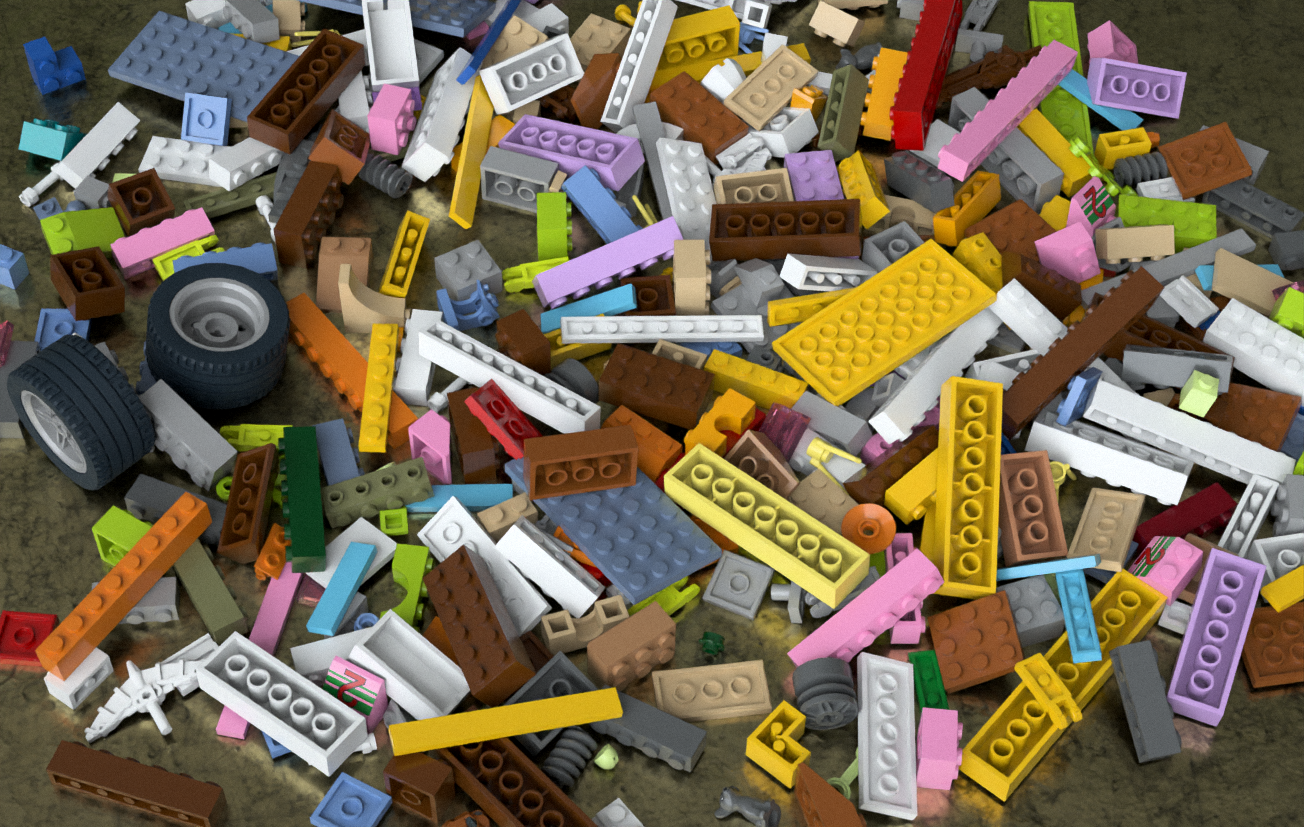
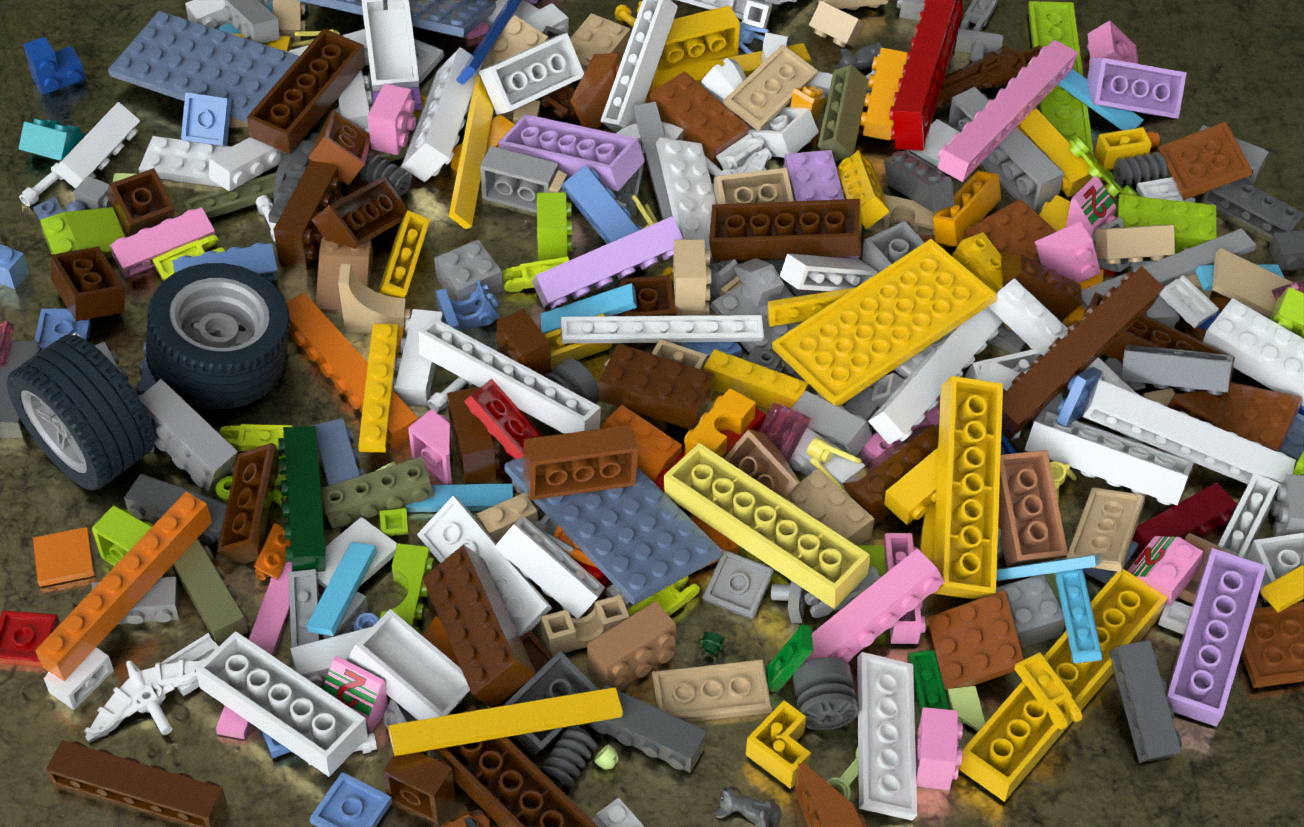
orange dish [841,503,896,554] -> none
yellowish green brick [1179,370,1219,417] -> none
none -> orange tile [33,527,95,587]
none -> light grey plate [288,569,321,648]
none -> reddish brown slope [312,175,409,249]
none -> green tile [766,624,813,693]
none -> yellowish green tile [947,686,985,733]

